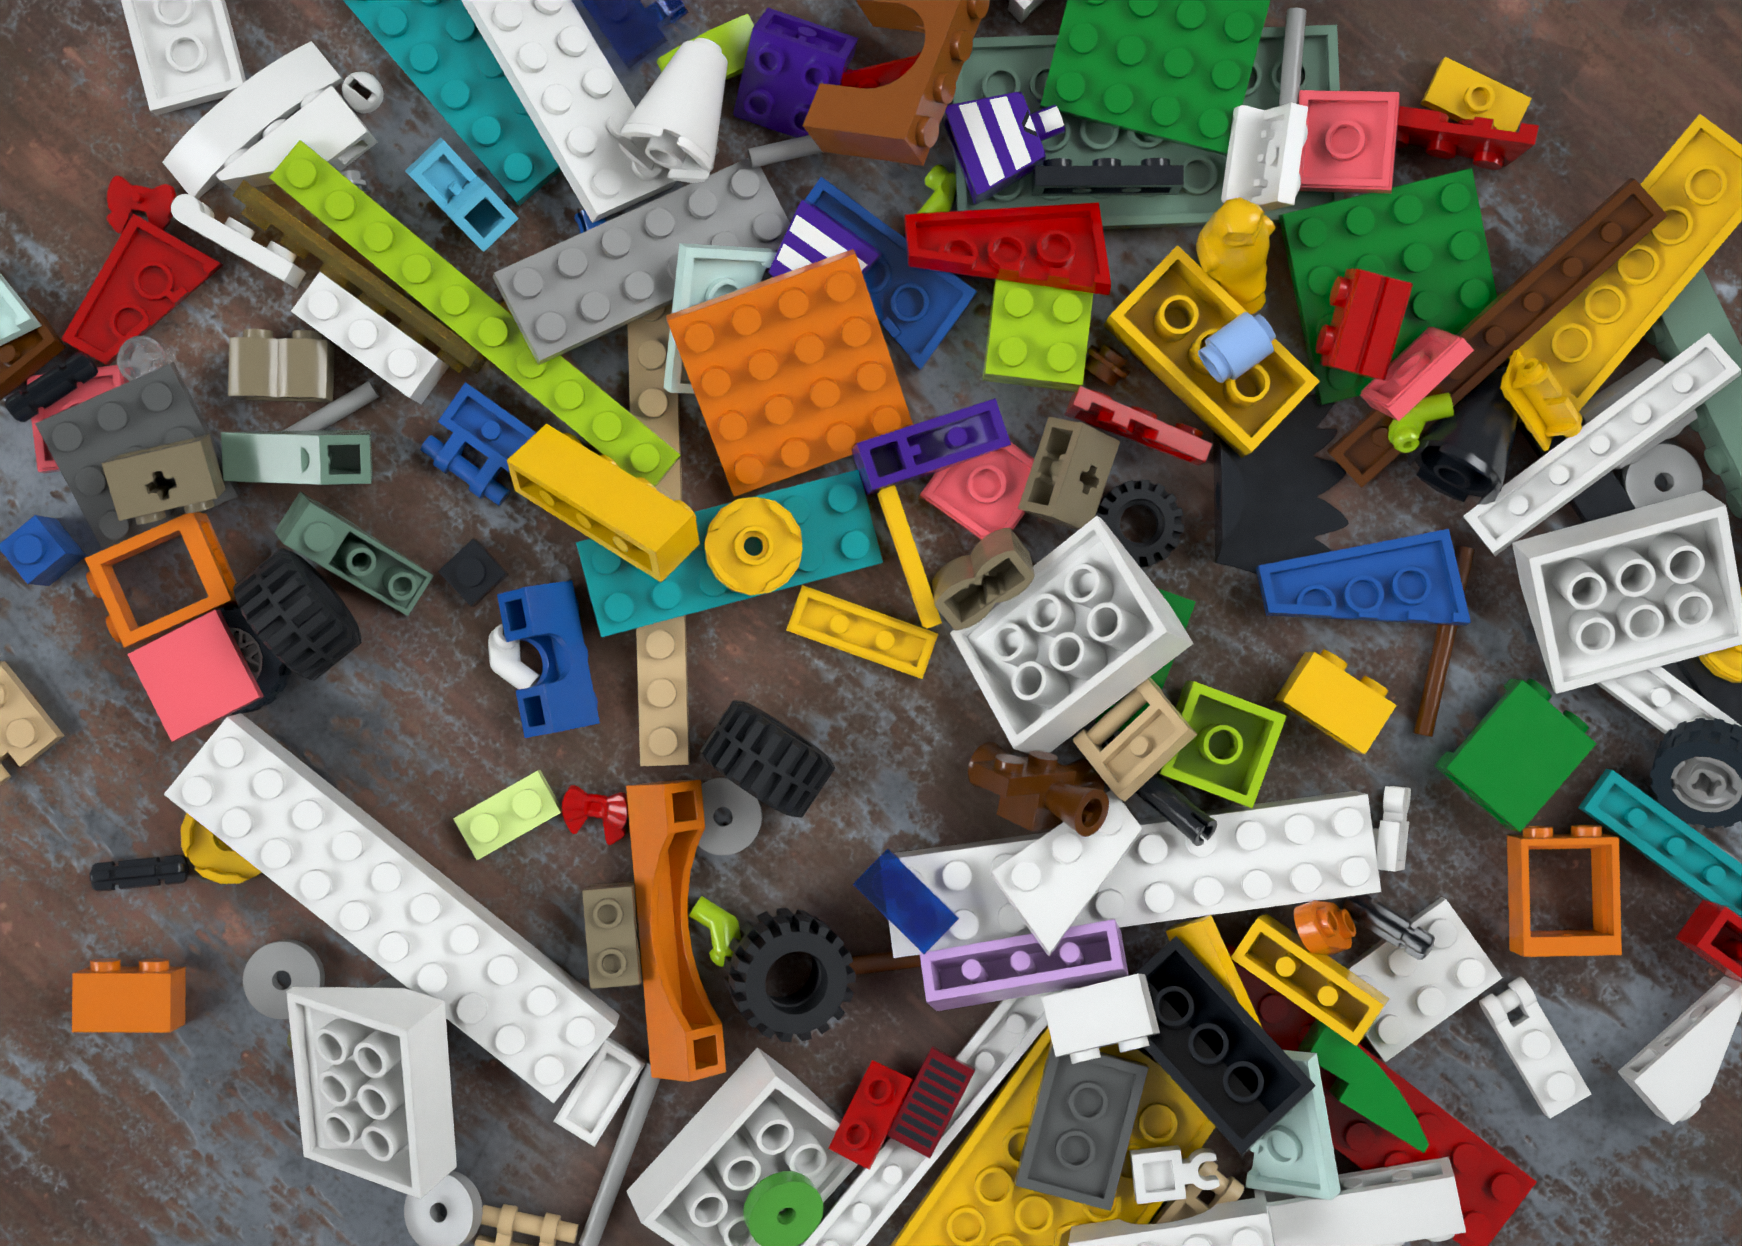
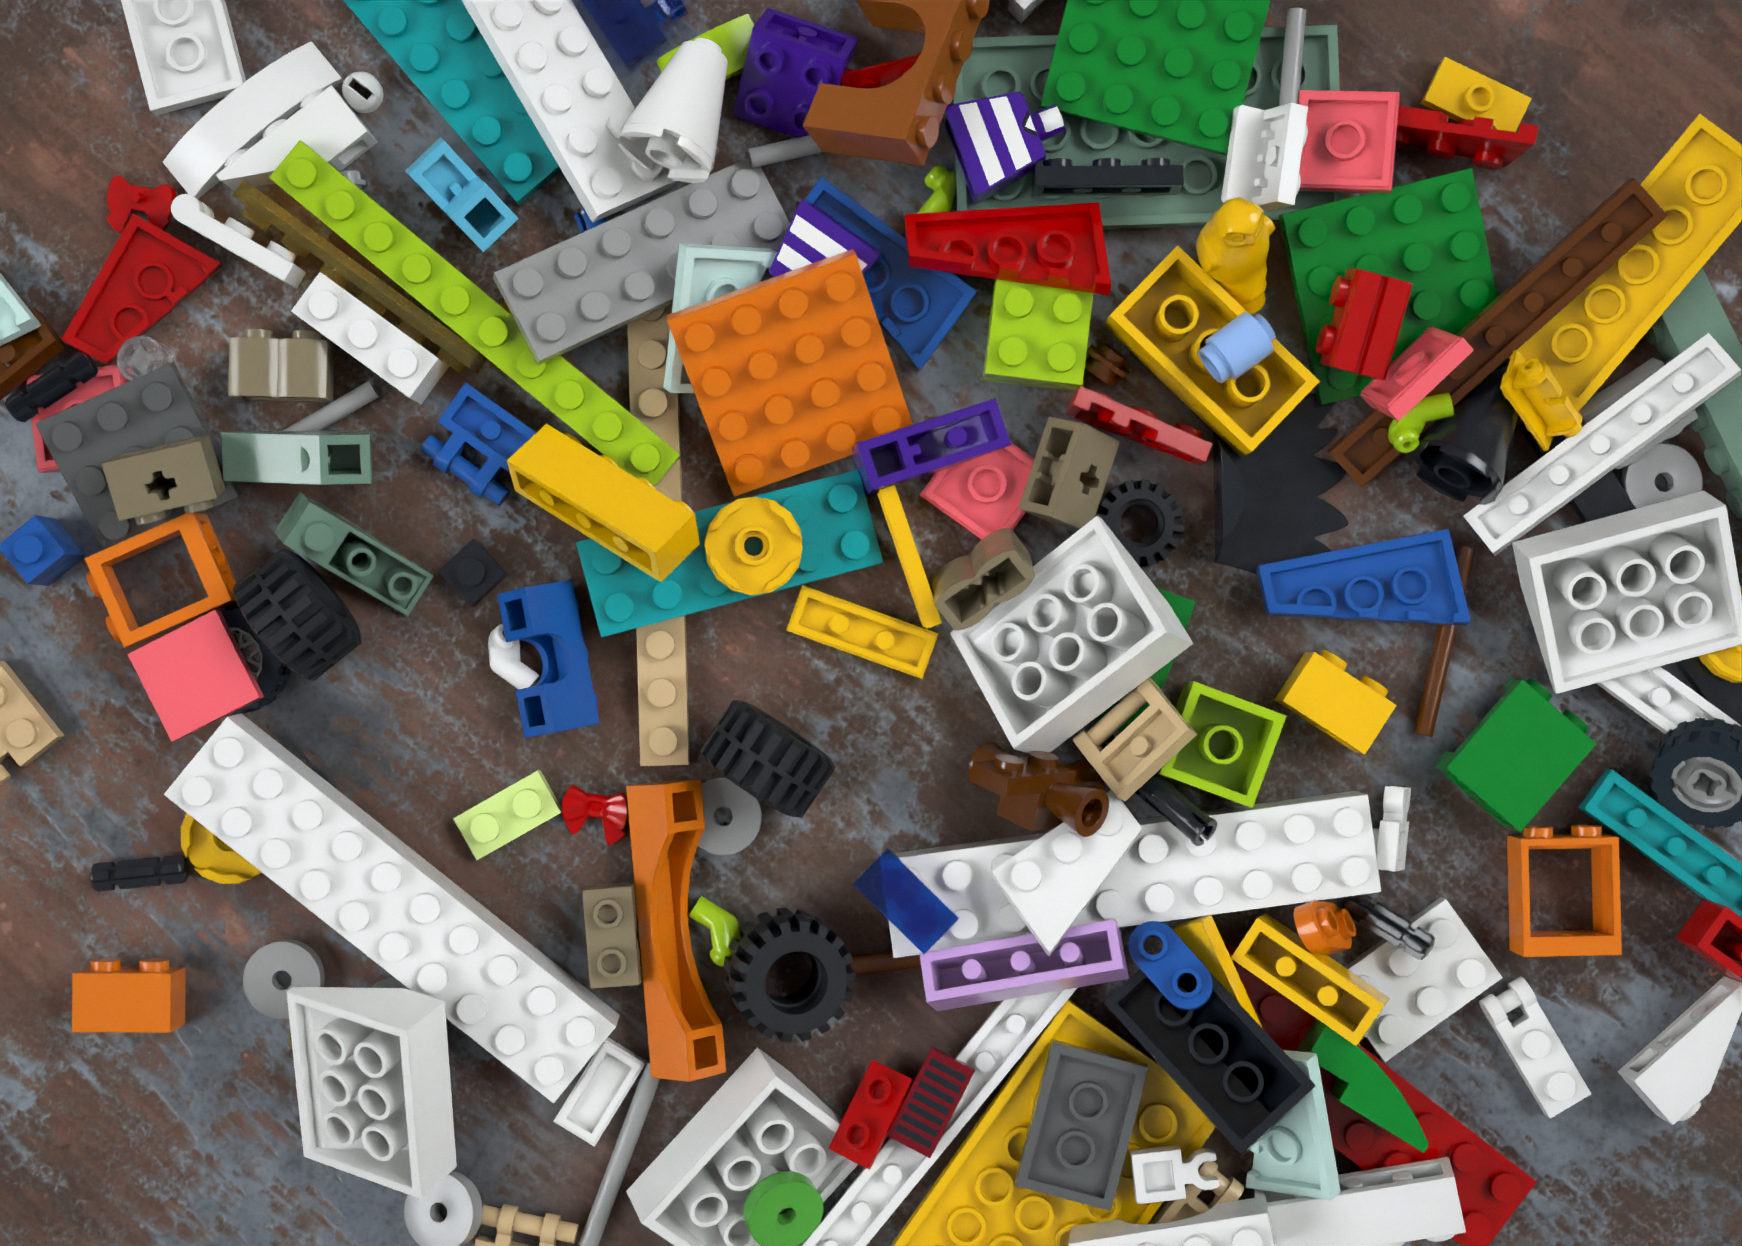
white brick [1041,974,1160,1064] -> none
none -> blue plate [1129,921,1213,1011]

